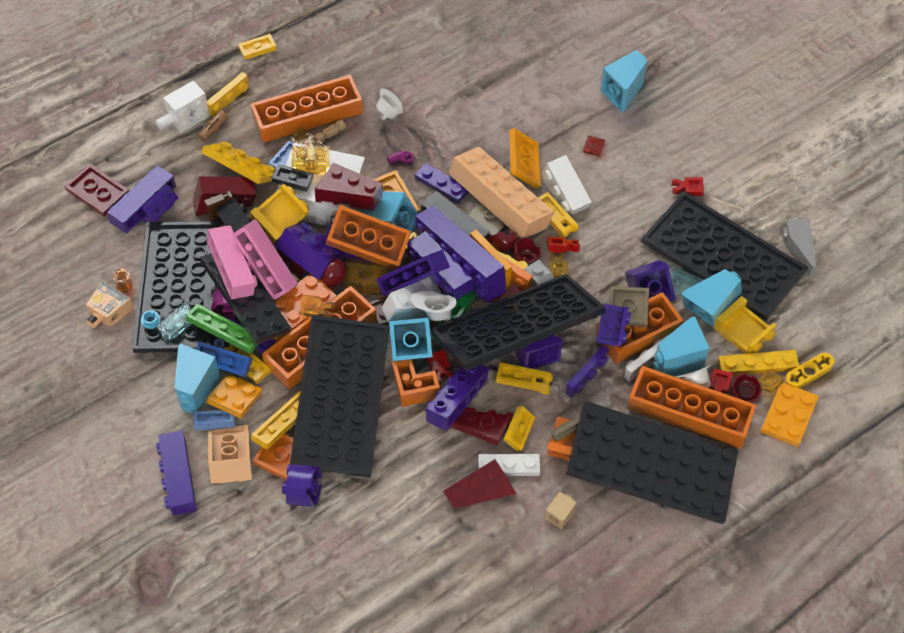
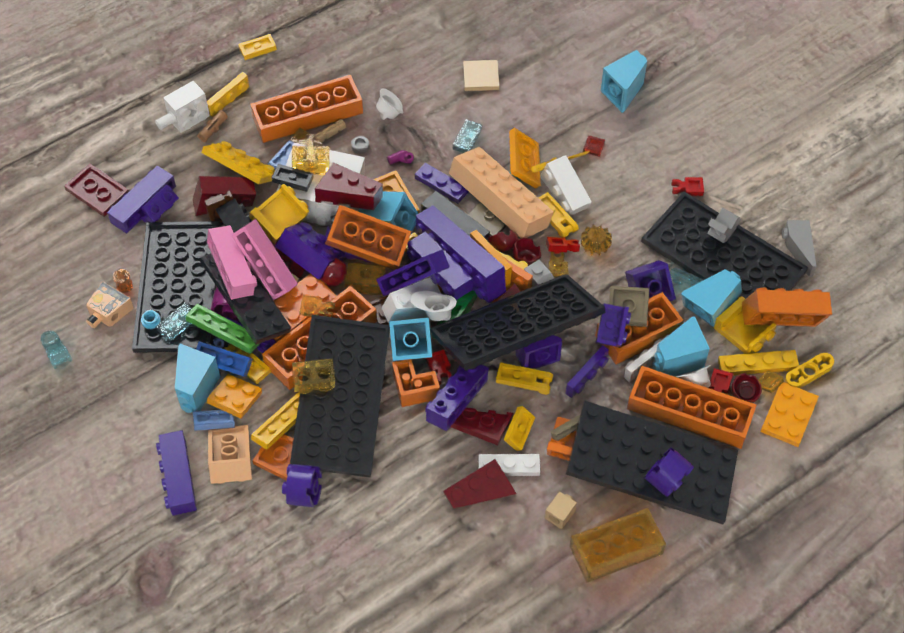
none -> clear light blue piece [40,331,72,369]
none -> clear yellow brick [292,359,335,394]
none -> light grey tile [351,136,369,154]
none -> clear light blue plate [453,119,482,153]
none -> tan tile [463,60,499,91]
none -> yellow sword [531,151,590,173]
none -> clear yellow brick [570,508,666,583]
none -> clear yellow gear [581,224,612,256]
none -> dark purple brick [645,447,694,497]
none -> light grey brick [707,208,741,243]
none -> orange brick [742,288,832,327]

